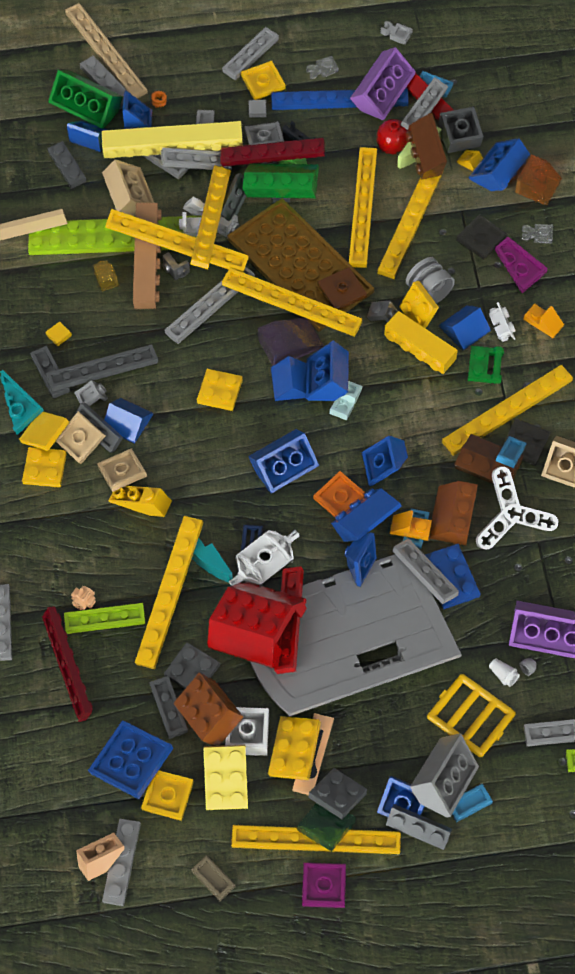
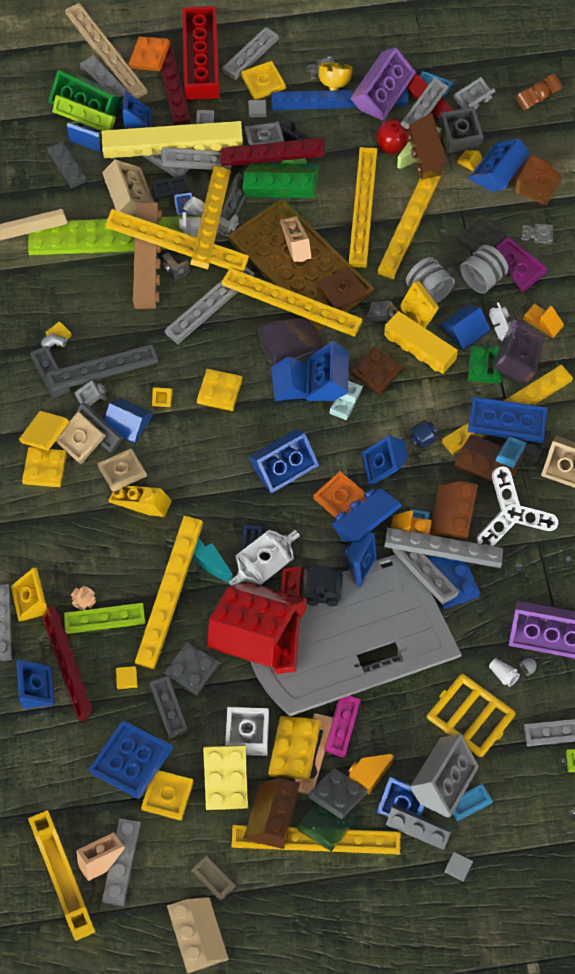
teal wing [0,370,44,435] -> none
clear yellow window [93,260,119,291] -> none
orange bush [151,91,167,108] -> none
dark orange brick [174,673,243,746] -> none
magenta tile [302,862,346,908] -> none
light grey plate [381,21,412,45] -> none
none -> yellow slope [10,568,47,621]
none -> blue slope [16,660,54,709]
none -> yellow arch [28,810,95,941]
none -> light grey arm [41,333,67,350]
none -> lime plate [52,95,116,131]
none -> yellow tile [116,666,138,689]
none -> orange plate [128,37,171,71]
none -> black hinge [152,175,190,202]
none -> yellow slope [152,387,173,407]
none -> dark red plate [160,41,190,126]
none -> tan slope [167,898,229,974]
none -> slope [174,193,192,216]
none -> red brick [182,6,220,100]
none -> reddish brown slope [243,778,300,849]
none -> light nougat slope [280,216,311,262]
none -> black brick [302,565,343,607]
none -> yellow cylinder [318,62,353,90]
none -> dark pink plate [324,696,361,758]
none -> light orange slope [348,754,394,795]
none -> reddish brown plate [351,347,403,395]
none -> light grey plate [384,527,503,568]
none -> dark blue head [410,420,439,448]
none -> light grey tile [444,852,473,882]
none -> light grey bracket [453,77,495,109]
none -> light grey wheel [460,245,509,293]
none -> blue tile [468,397,548,443]
none -> clear purple slope [493,318,545,385]
none -> dark orange piece [515,73,563,111]

